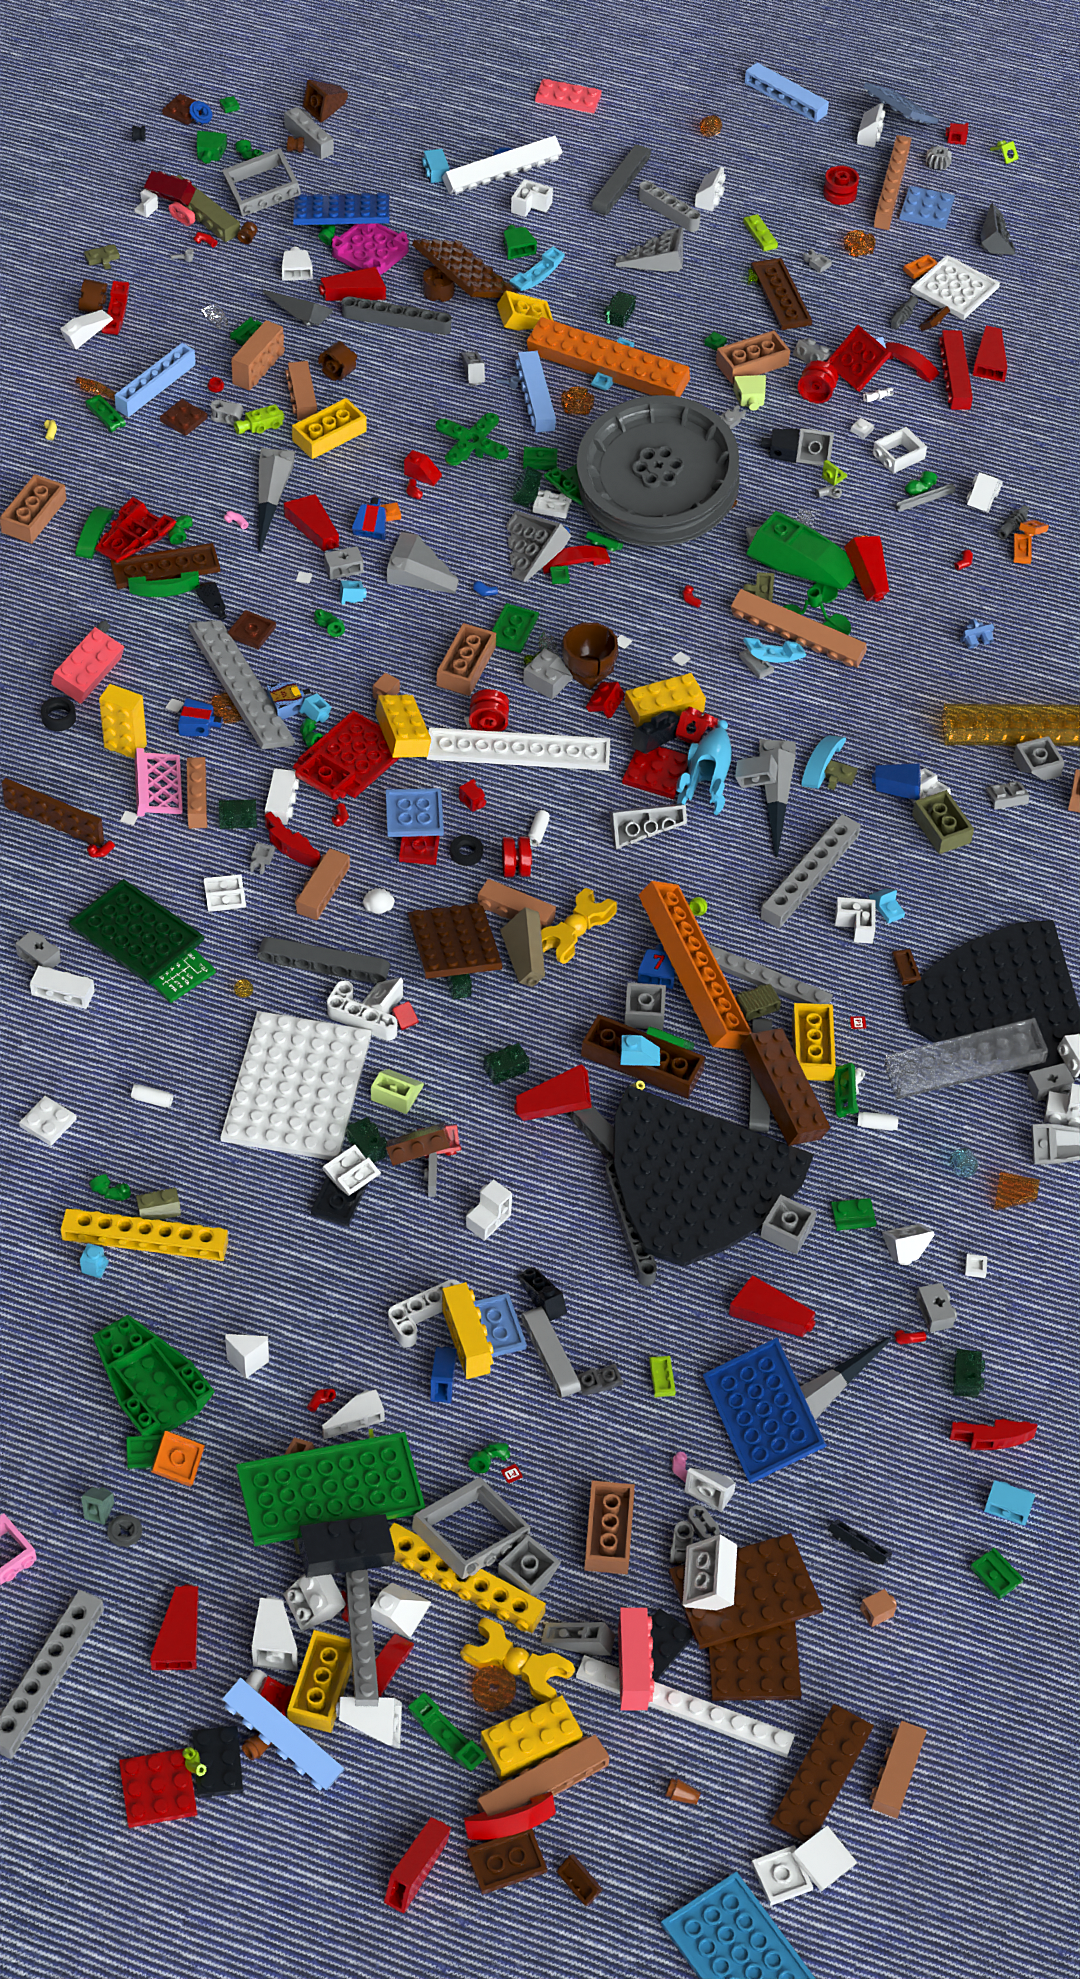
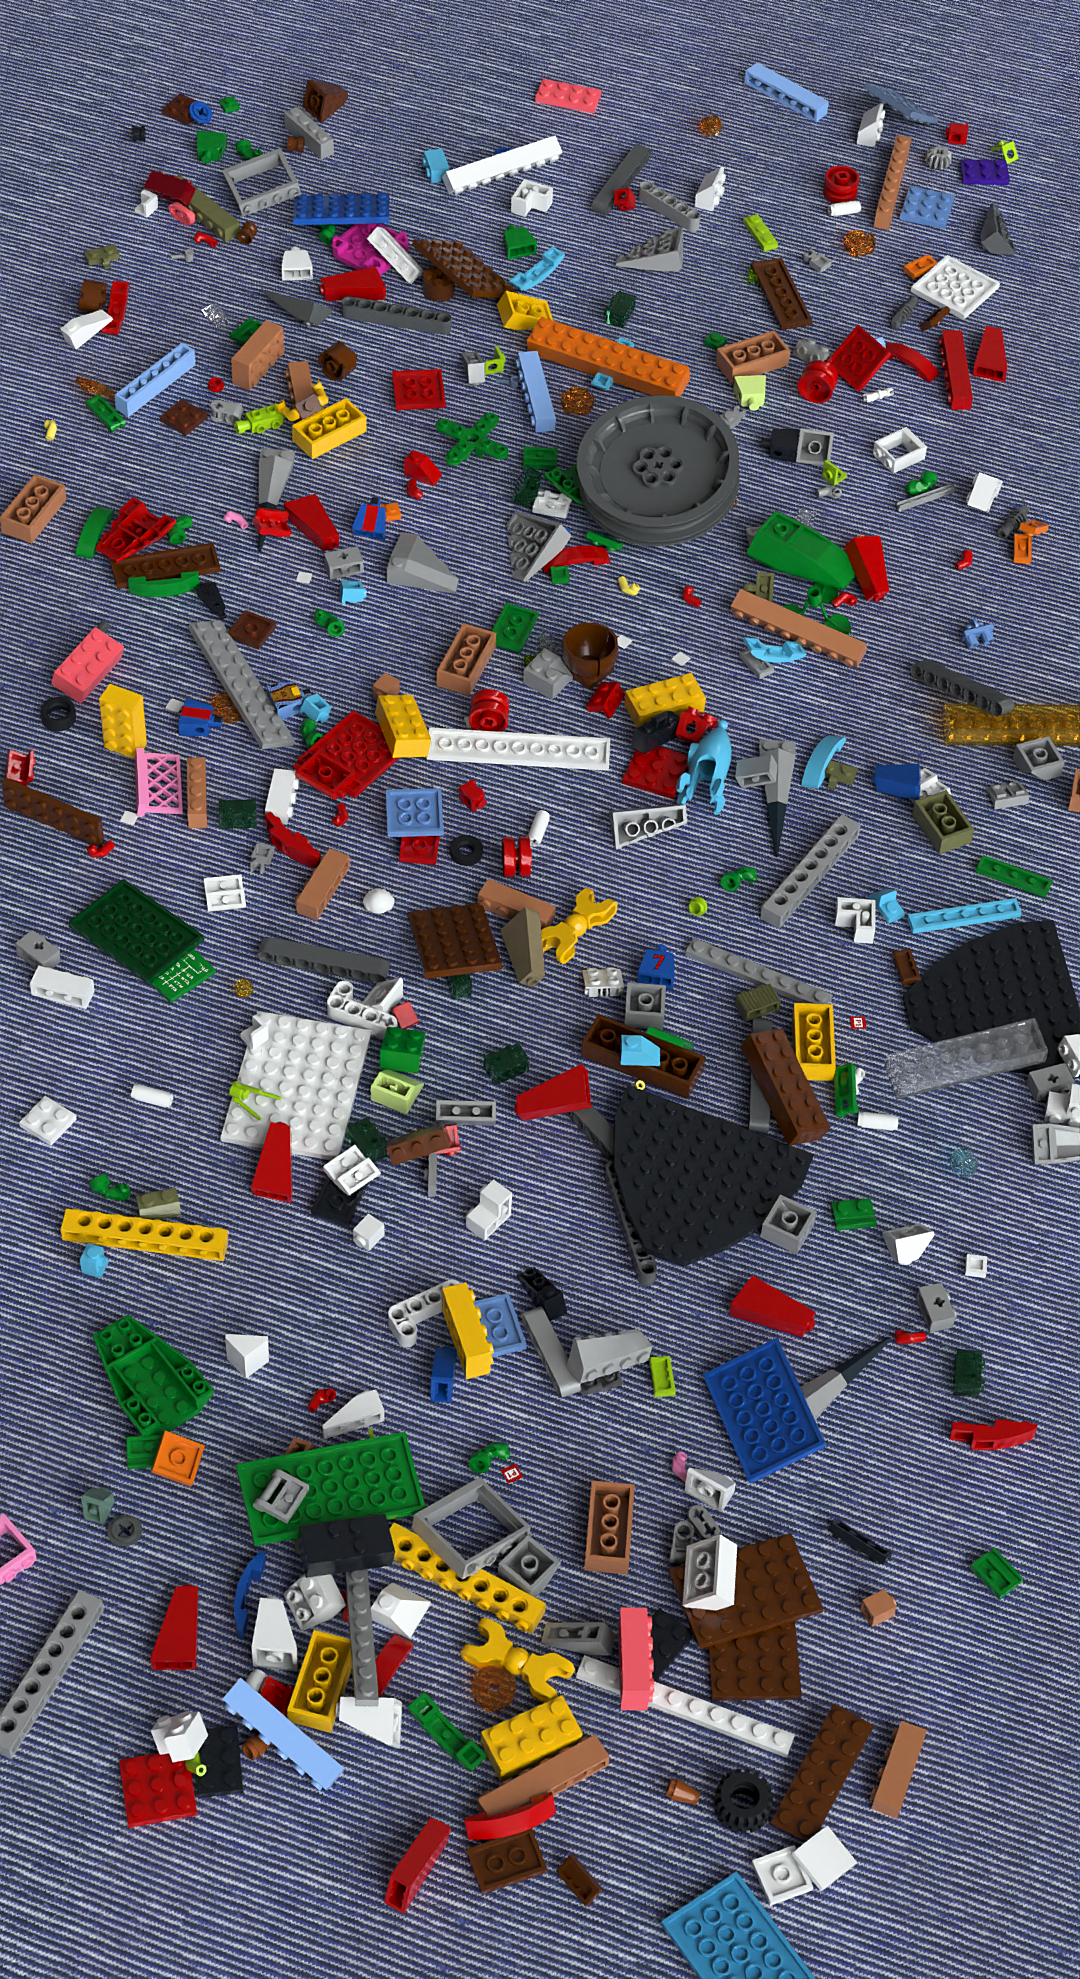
blue arm [473,581,498,597] -> none
orange brick [638,881,752,1050] -> none
white plate [851,418,874,439] -> none
medium azure brick [984,1480,1036,1526] -> none
clear orange wing [994,1172,1040,1210] -> none
none -> red bracket [5,750,36,787]
none -> white brick [151,1711,208,1762]
none -> lime plant [229,1081,281,1120]
none -> blue slope [234,1551,266,1640]
none -> white panel [240,1014,268,1050]
none -> red slope [251,1122,293,1204]
none -> red bracket [252,508,292,537]
none -> light grey plate [253,1469,310,1524]
none -> torso [275,380,328,423]
none -> white brick [353,1213,384,1251]
none -> white fence [367,227,424,284]
none -> green brick [379,1027,426,1074]
none -> red plate [392,369,446,410]
none -> light grey brick [435,1100,496,1126]
none -> lime bracket [484,345,506,375]
none -> light grey wedge [566,1329,653,1384]
none -> white hinge [582,967,624,997]
none -> red brick [614,188,635,211]
none -> light yellow arm [618,576,640,596]
none -> black tyre [714,1769,773,1834]
none -> green arm [721,867,758,892]
none -> white piece [828,200,861,217]
none -> red arm [831,592,857,608]
none -> medium azure plate [907,898,1022,934]
none -> dark grey beam [910,659,1014,717]
none -> dark purple plate [960,159,1010,185]
none -> green plate [976,855,1053,898]

